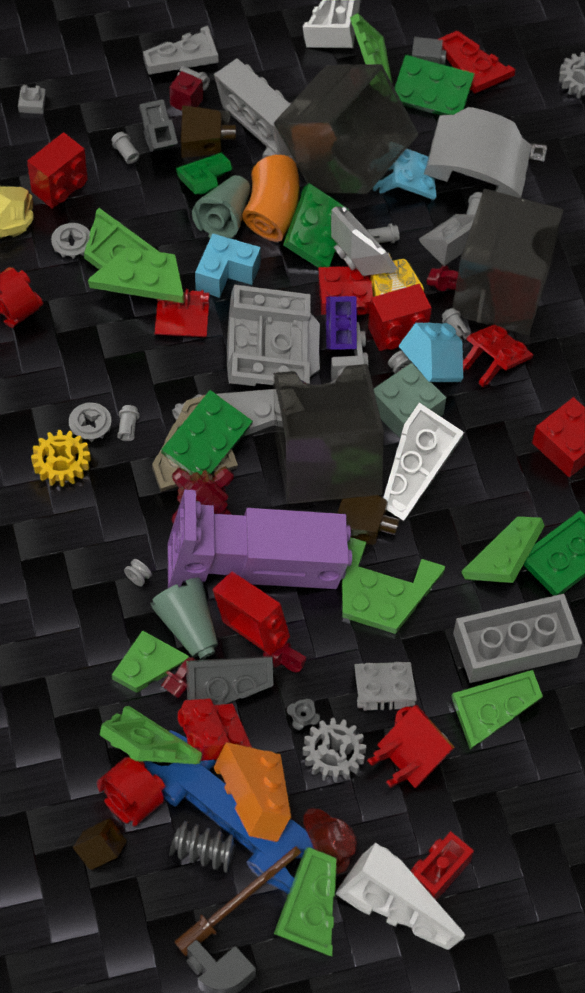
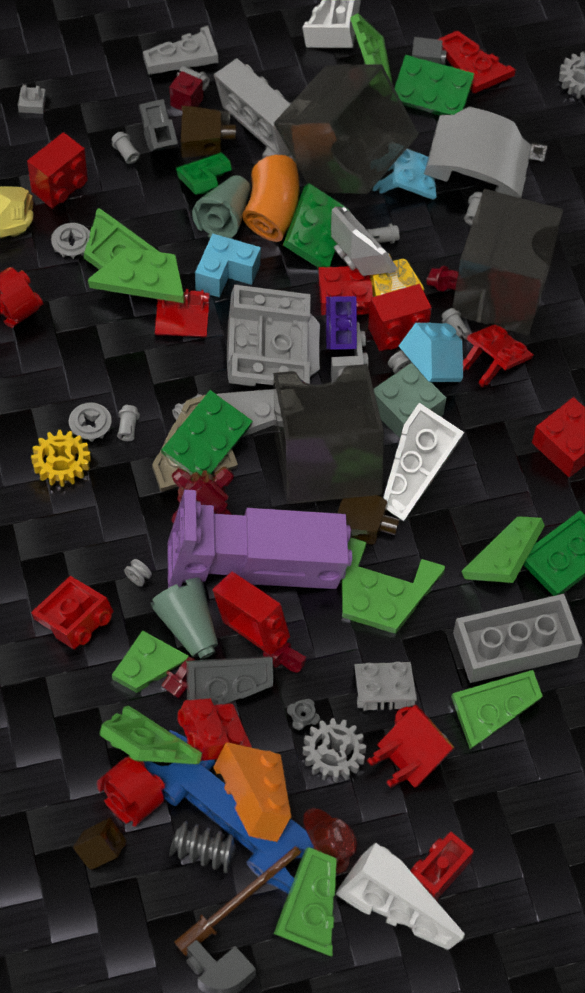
light grey slope [419,214,485,266] -> none
none -> red plate [31,576,113,649]

